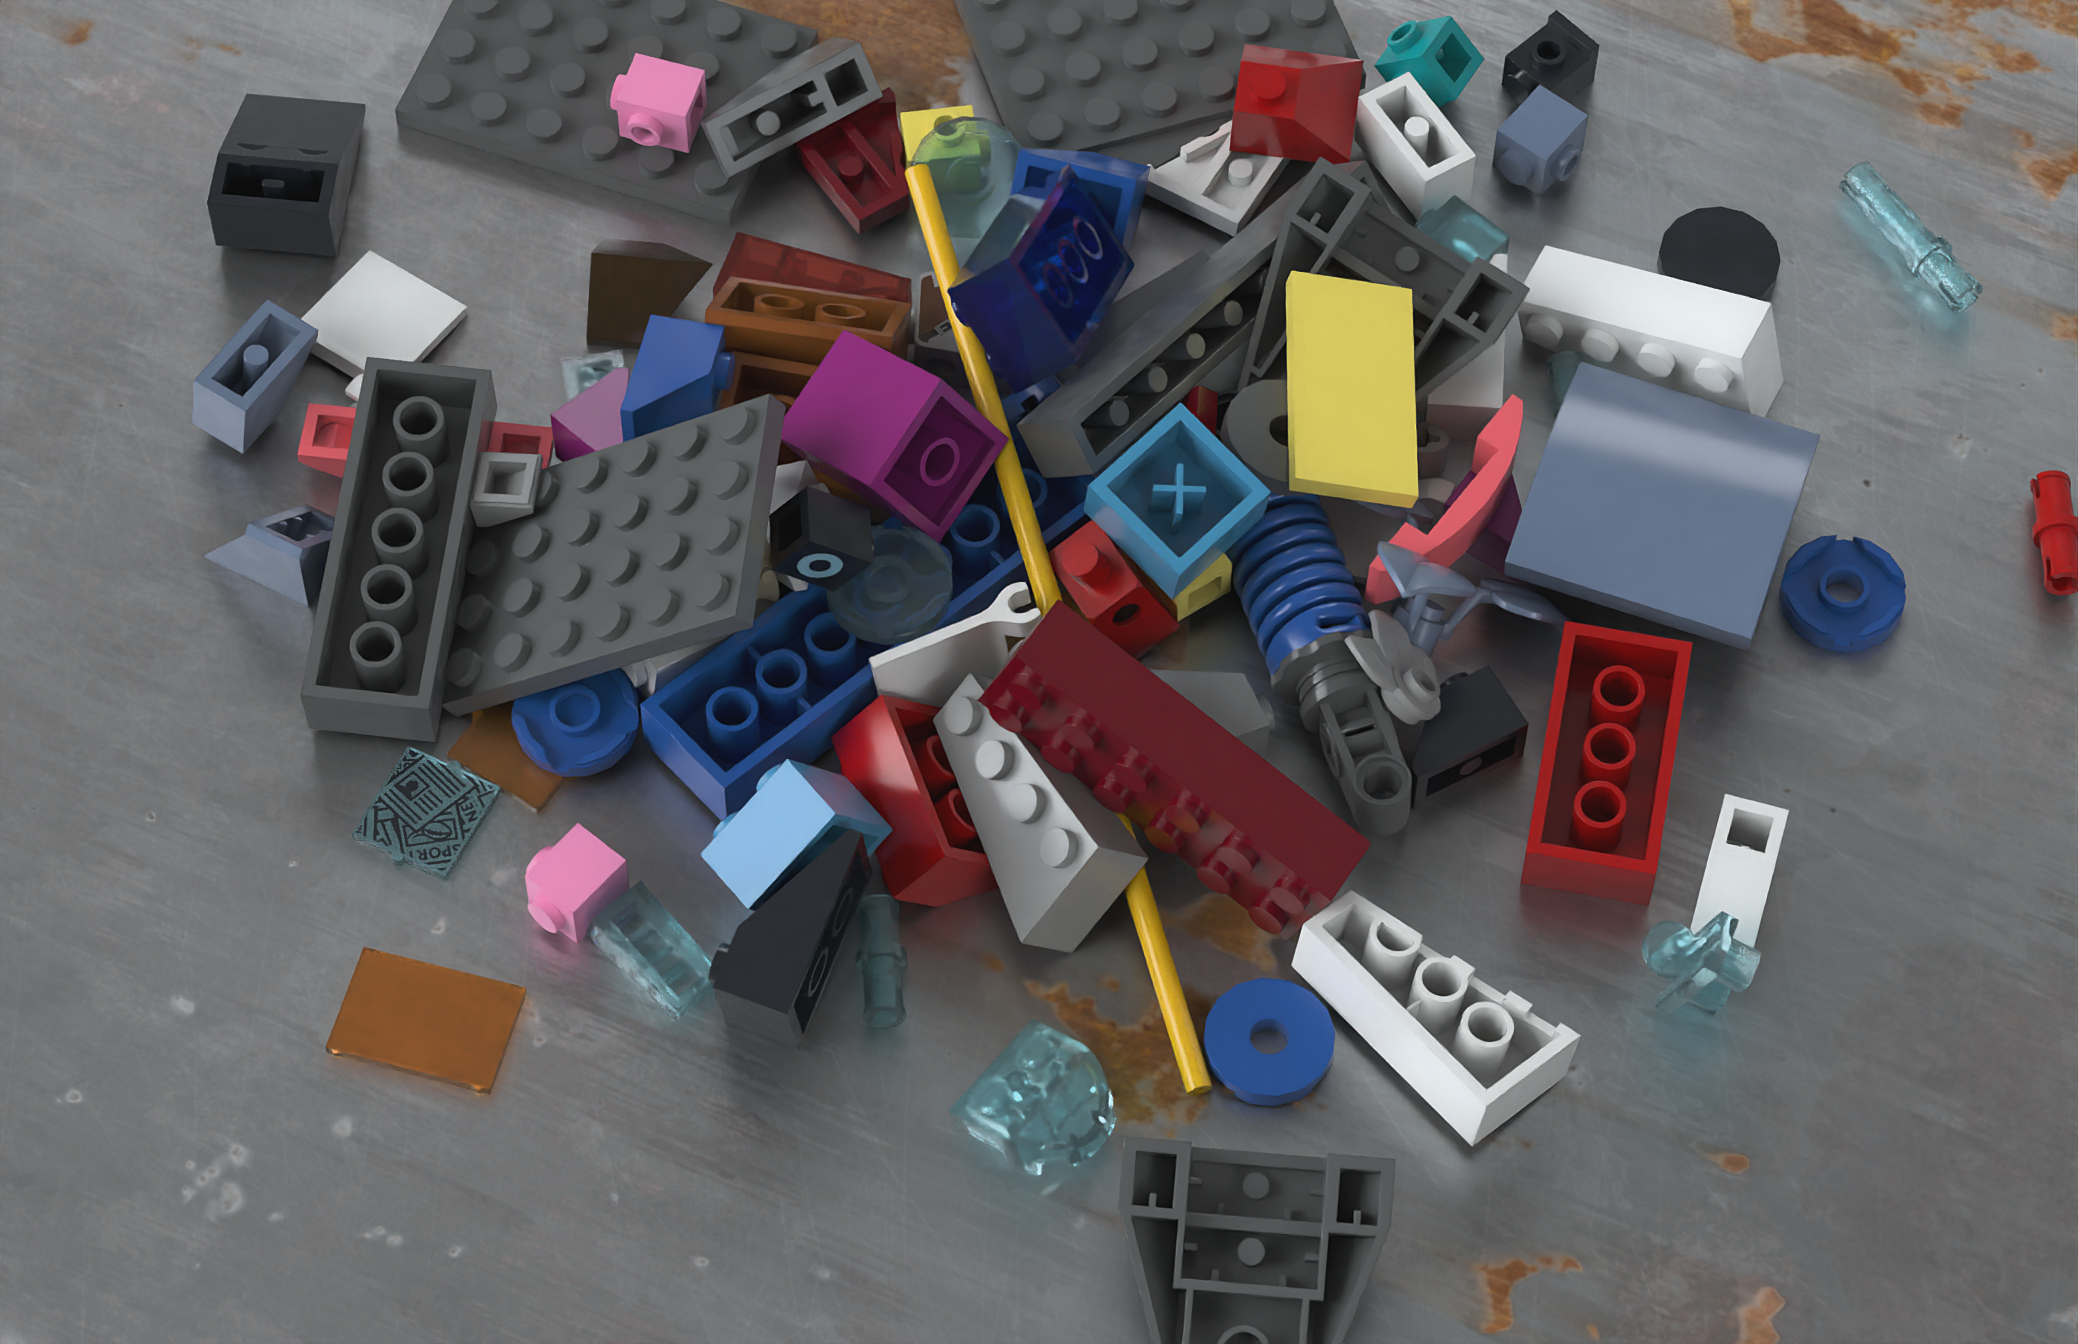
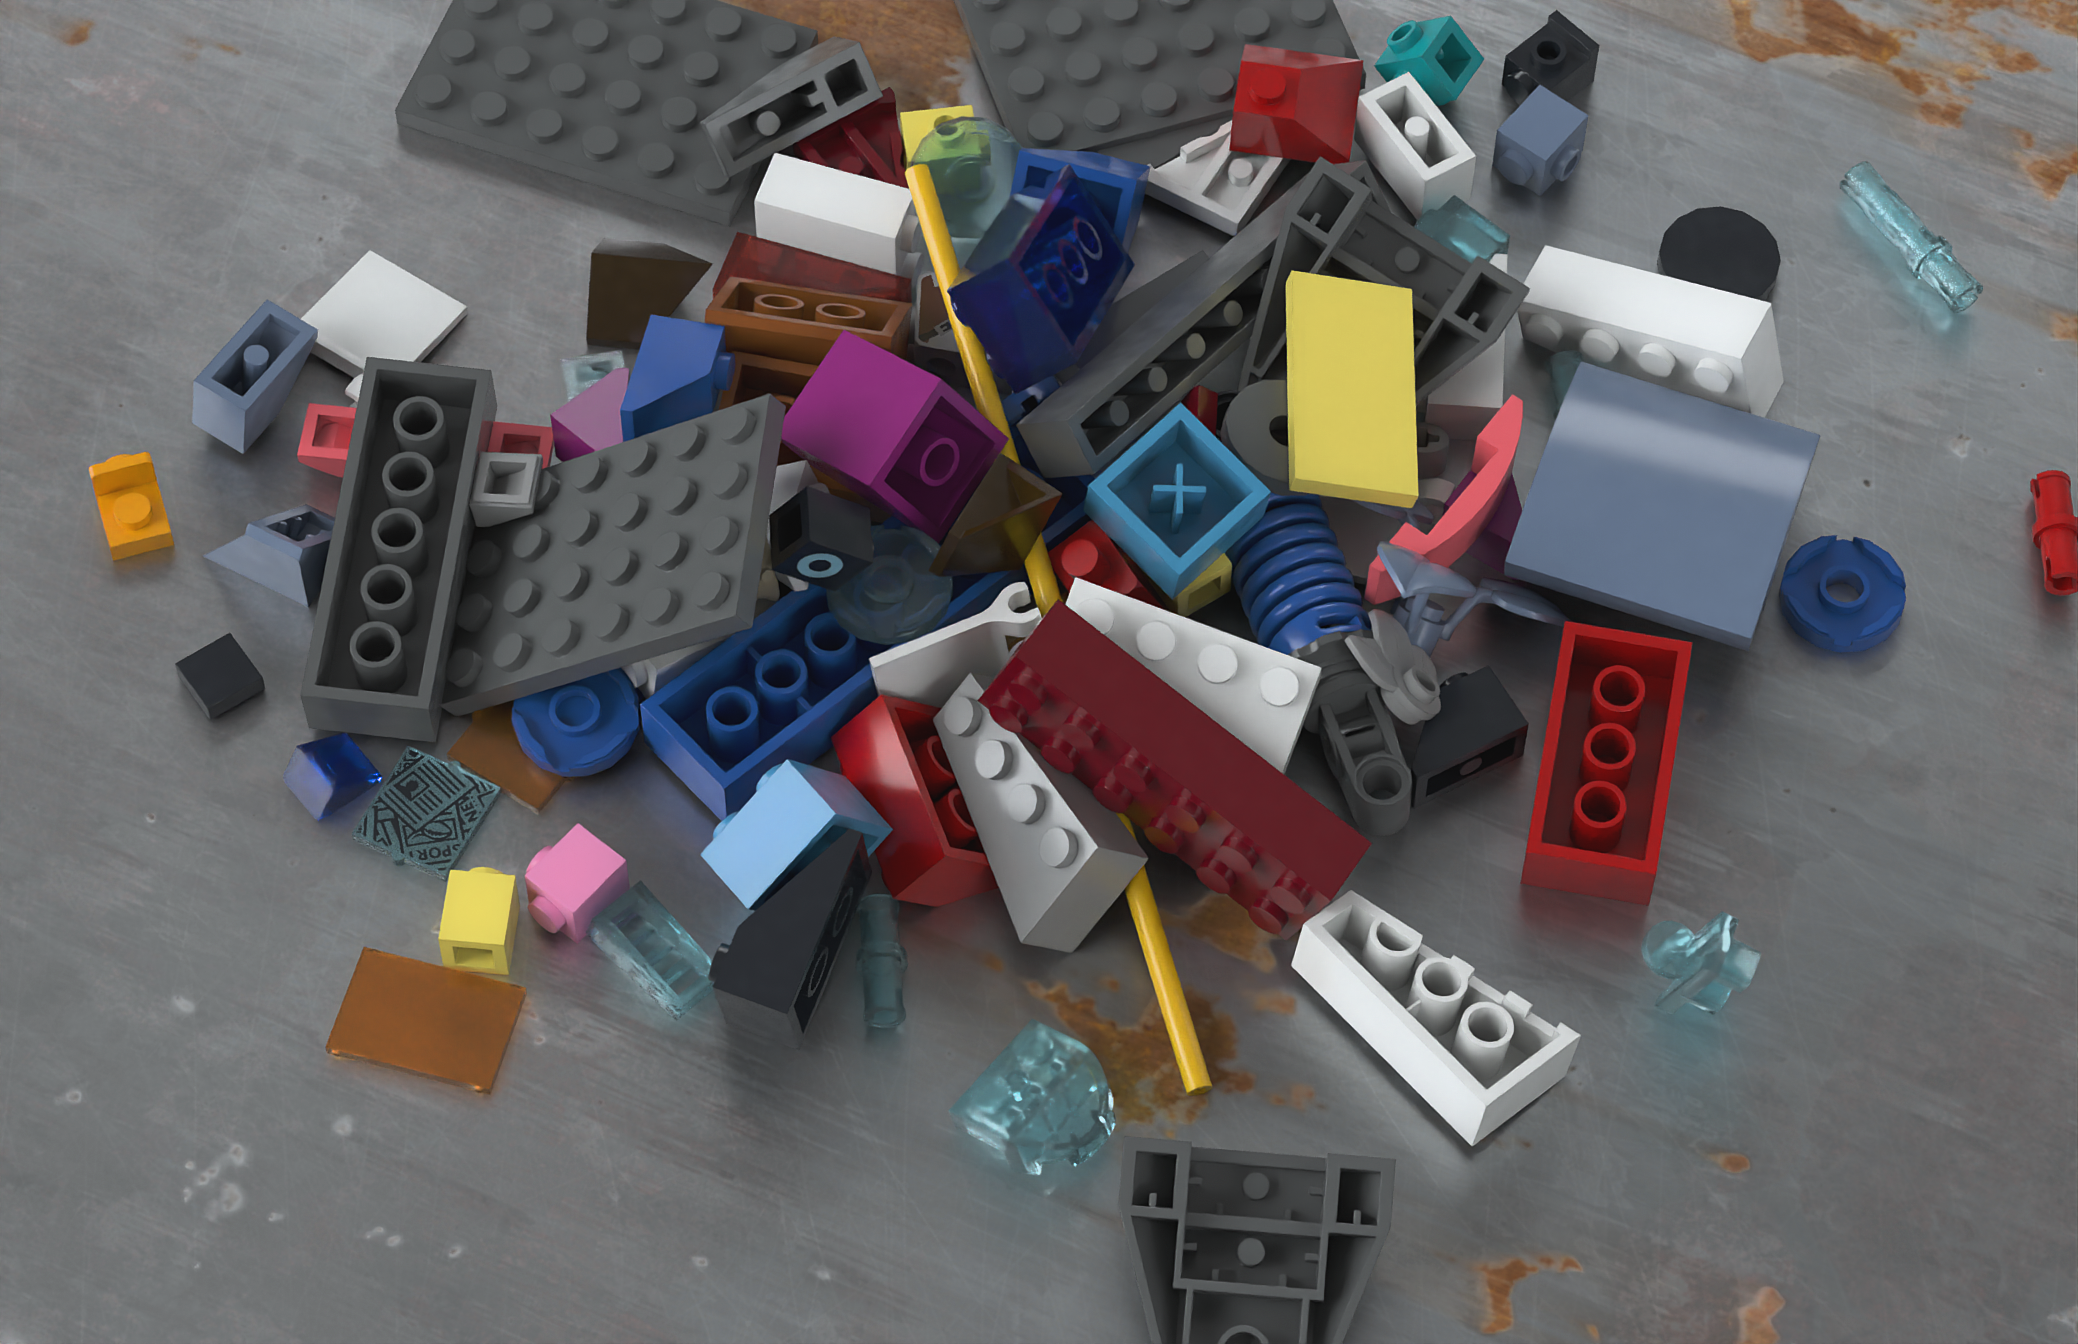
black slope [207,93,366,256] -> none
bright pink brick [610,53,707,153] -> none
blue tile [1203,978,1335,1106] -> none
white slope [1687,794,1789,958] -> none
none -> light orange bracket [89,452,174,561]
none -> black tile [175,633,265,720]
none -> clear blue slope [283,732,383,820]
none -> light yellow brick [438,867,520,975]
none -> white brick [754,153,924,301]
none -> dark brown slope [928,453,1063,577]
none -> white wedge [1065,577,1322,774]

